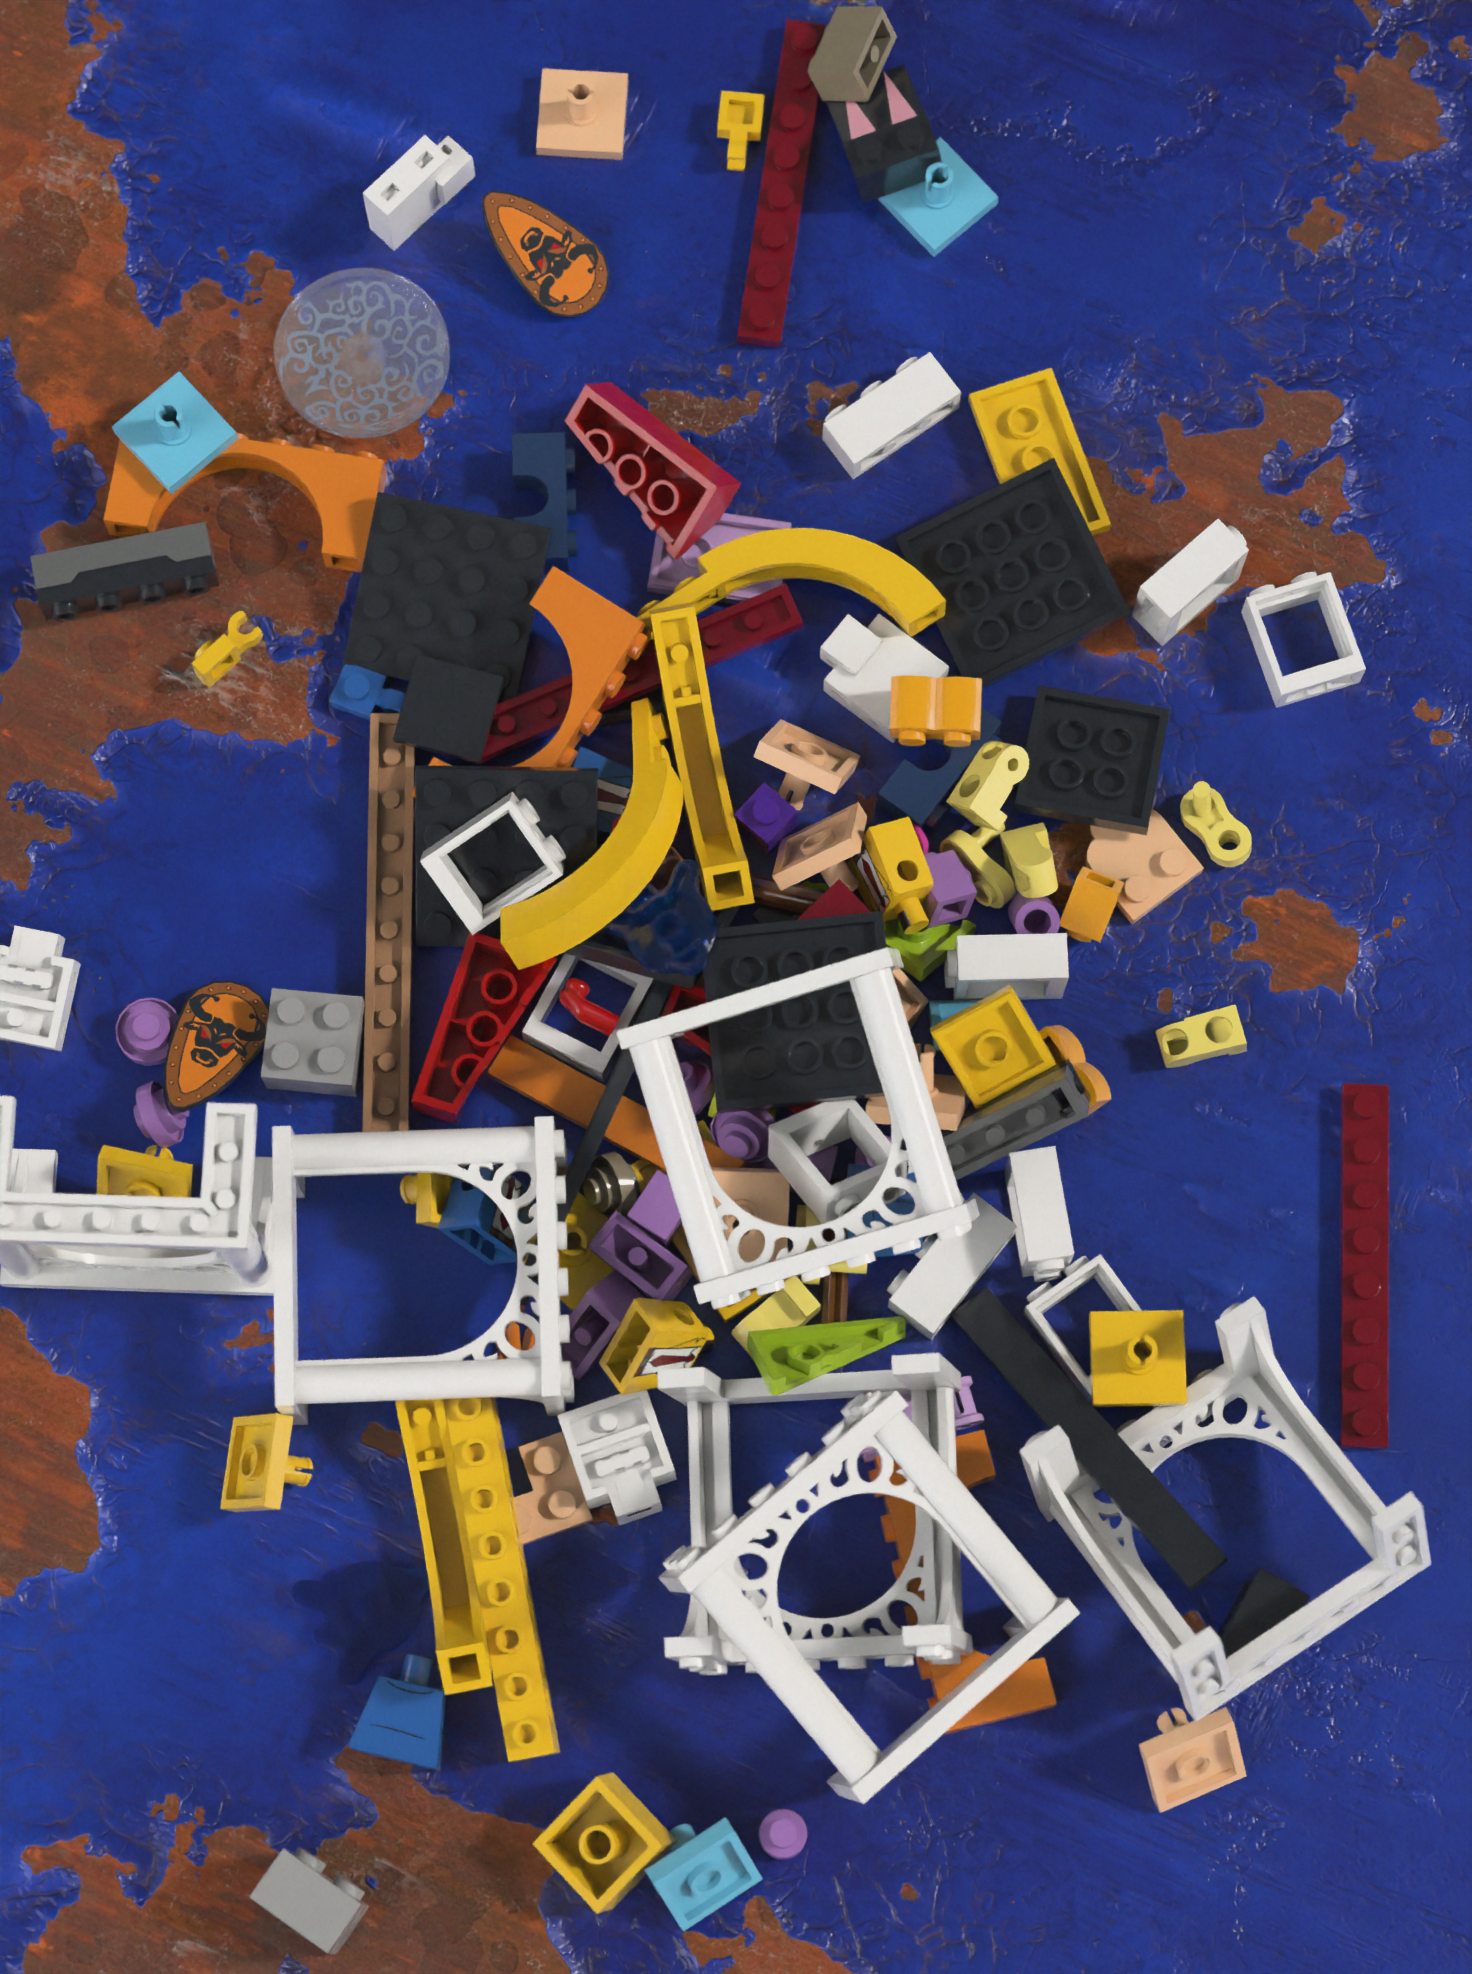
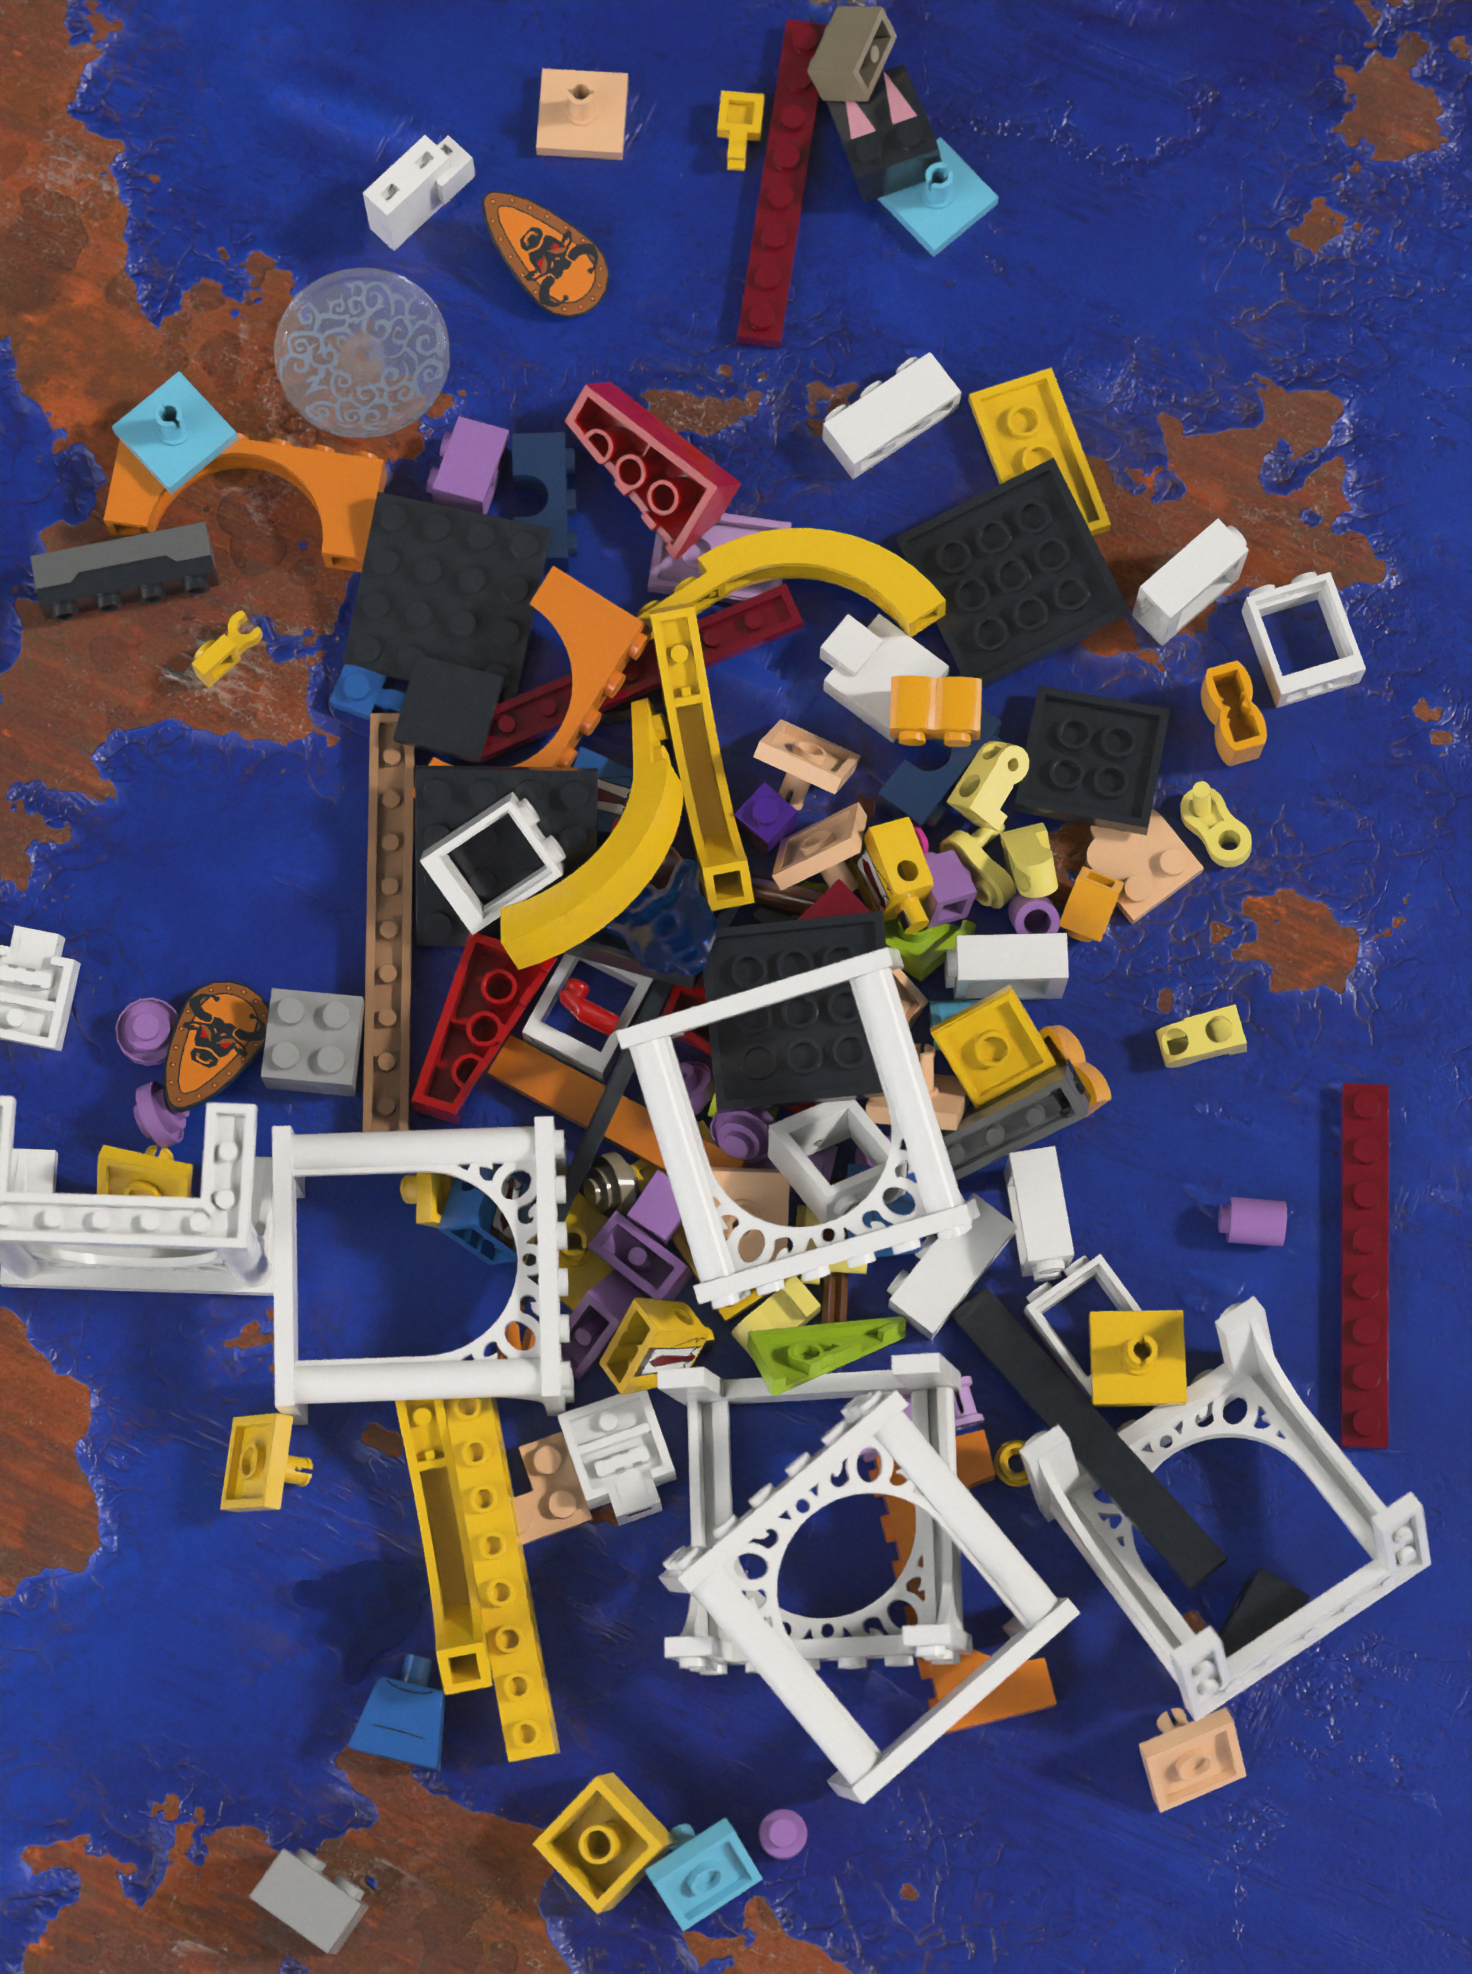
none -> medium lavender brick [426,416,509,515]
none -> yellow plate [994,1440,1030,1487]
none -> light orange brick [1200,660,1267,767]
none -> medium lavender brick [1218,1197,1287,1247]

